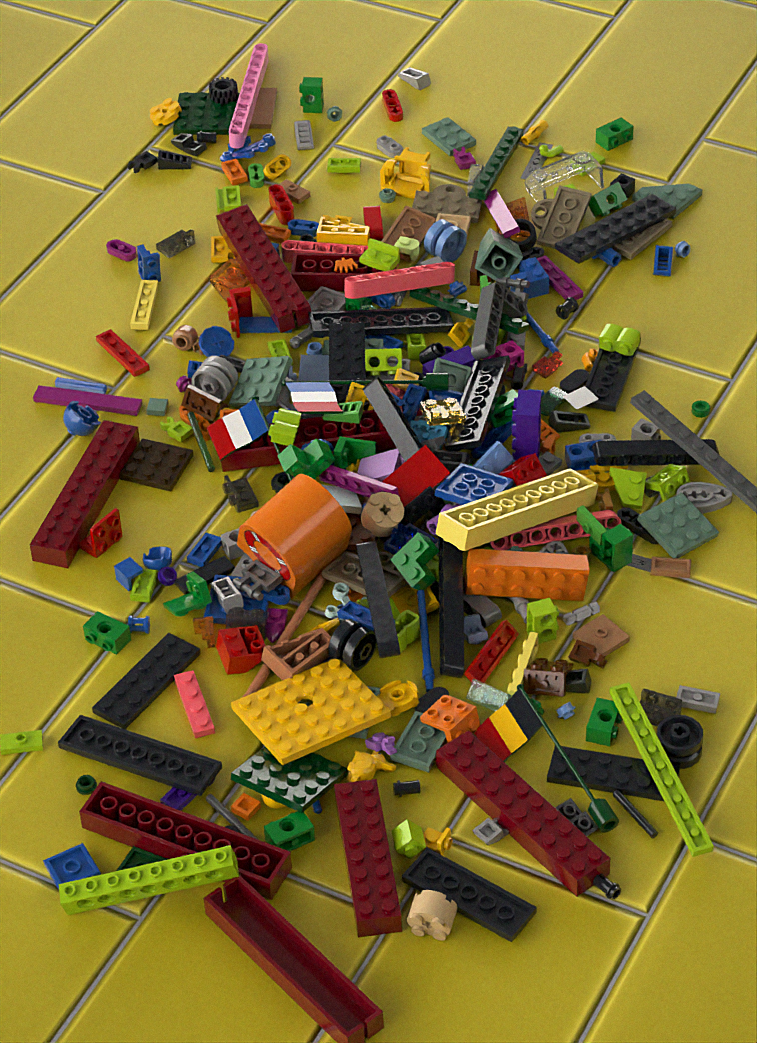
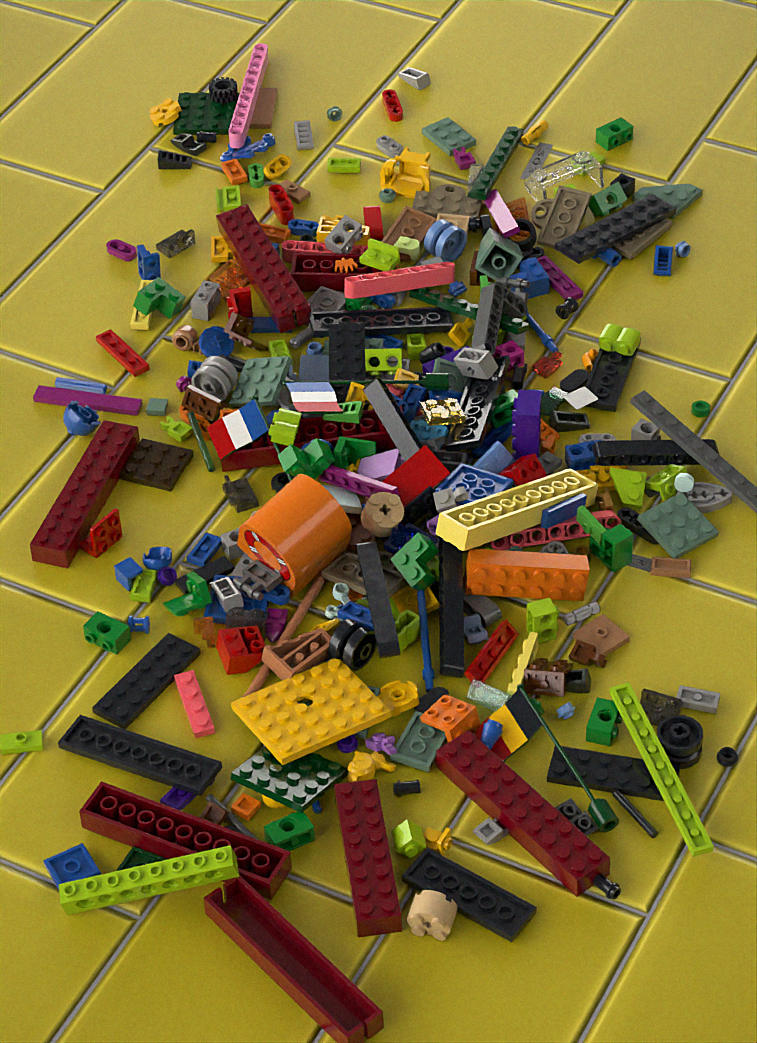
dark green plate [76,775,97,795] -> none
black plate [128,151,158,173] -> none
green brick [299,77,324,113] -> none
light grey pin [510,597,529,624] -> none
lime arm [539,145,564,157] -> none
none -> green brick [133,277,186,319]
none -> light grey brick [191,281,221,321]
none -> reddish brown plate [199,800,229,826]
none -> reddish brown bracket [224,312,268,352]
none -> light grey brick [324,215,363,254]
none -> dark purple plate [337,734,358,753]
none -> light grey plate [433,486,469,513]
none -> light grey brick [453,347,499,380]
none -> black plate [468,216,481,233]
none -> black beam [480,214,492,237]
none -> blue cone [480,719,503,750]
none -> blue tile [541,493,587,529]
none -> light aqua tile [674,473,694,492]
none -> black plate [716,747,738,767]

